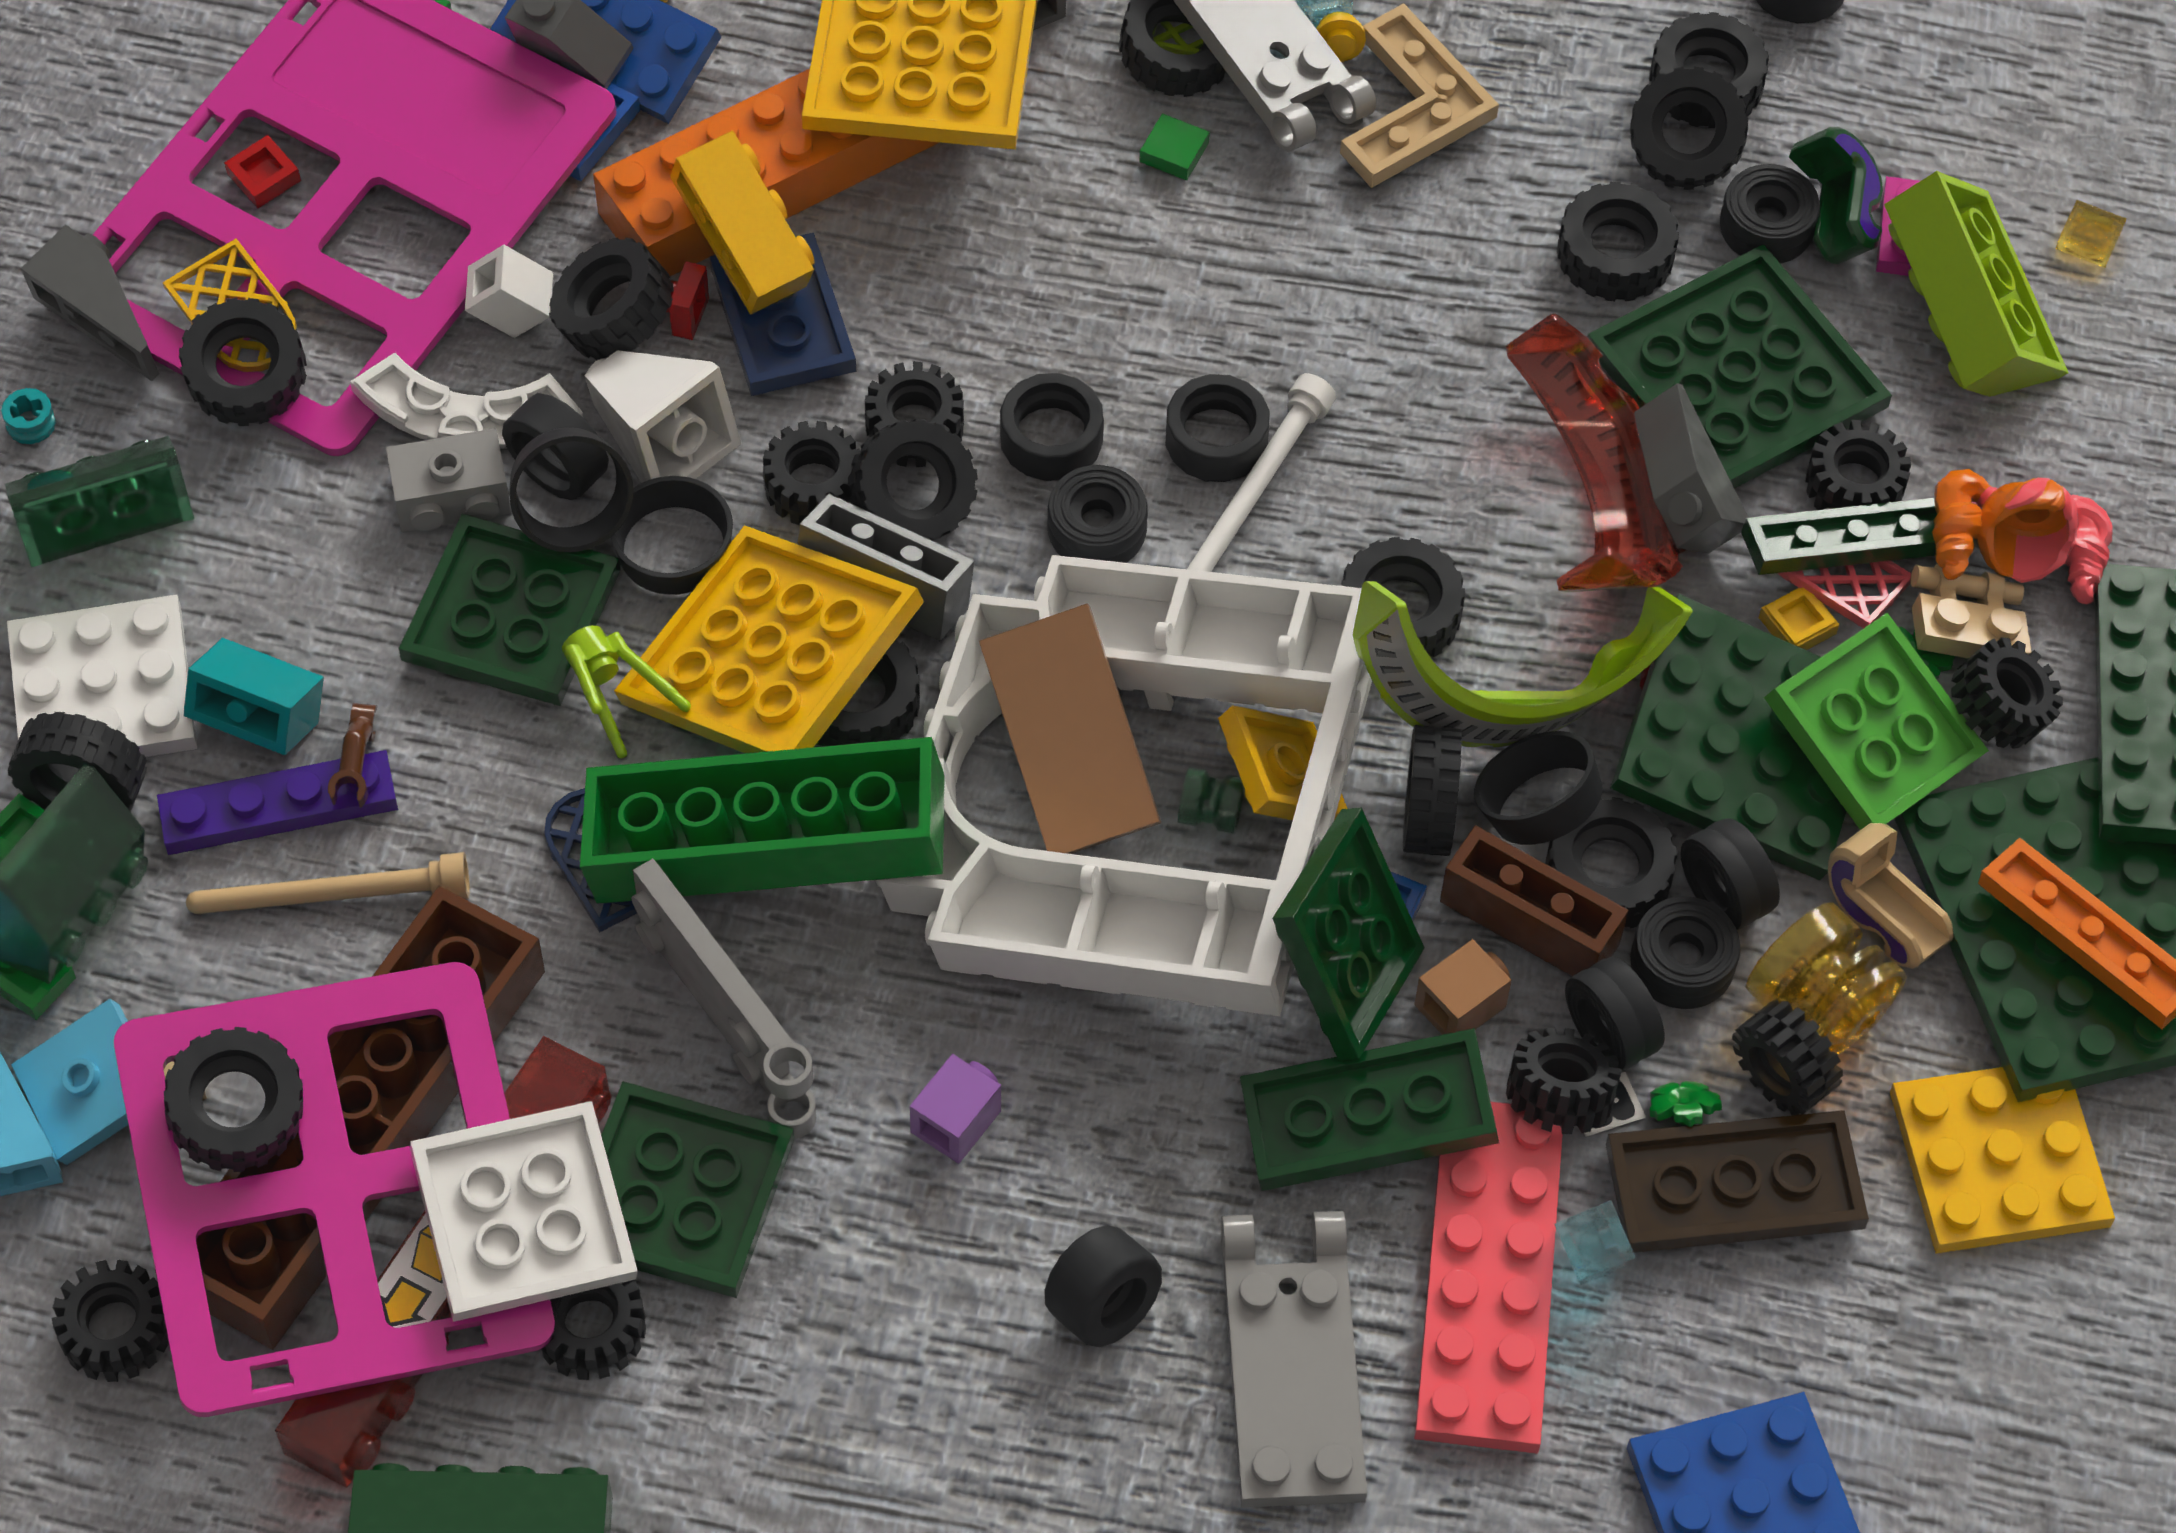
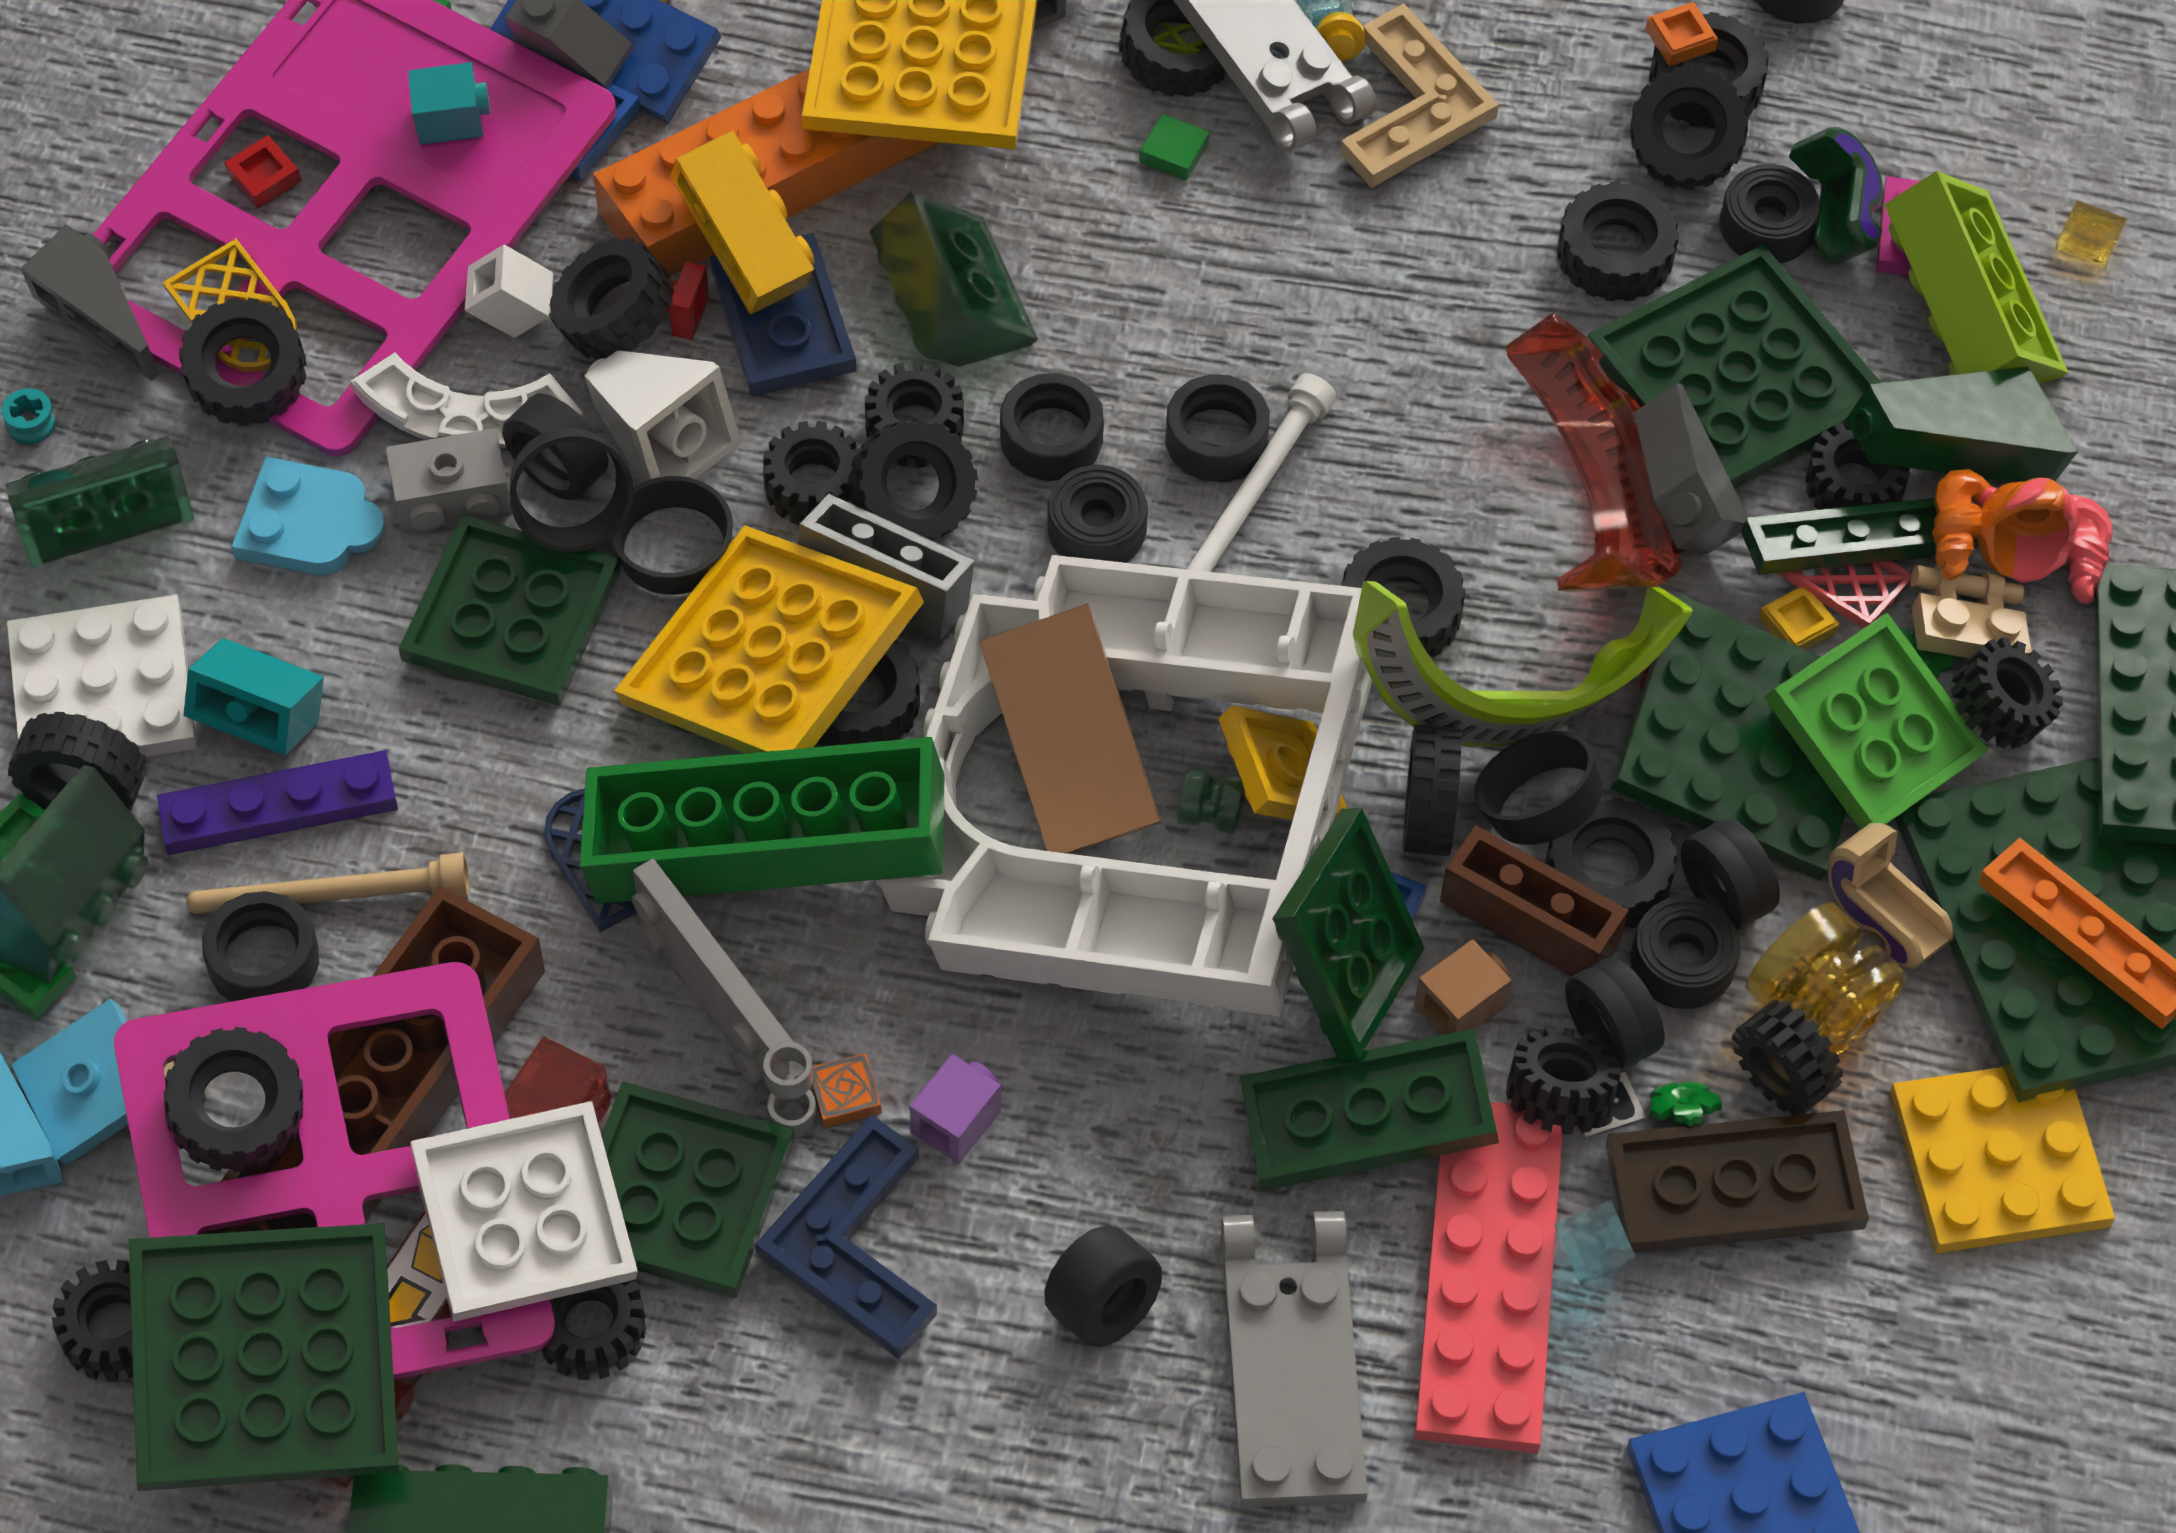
reddish brown arm [328,703,377,808] -> none
lime plant [562,625,691,759] -> none
none -> dark green plate [129,1223,399,1491]
none -> black tyre [202,891,319,1002]
none -> medium azure plate [231,456,385,575]
none -> teal brick [408,62,491,145]
none -> dark blue plate [755,1114,937,1359]
none -> tile [811,1053,882,1128]
none -> clear green slope [869,191,1038,367]
none -> orange tile [1645,1,1718,67]
none -> slope [1846,367,2078,482]

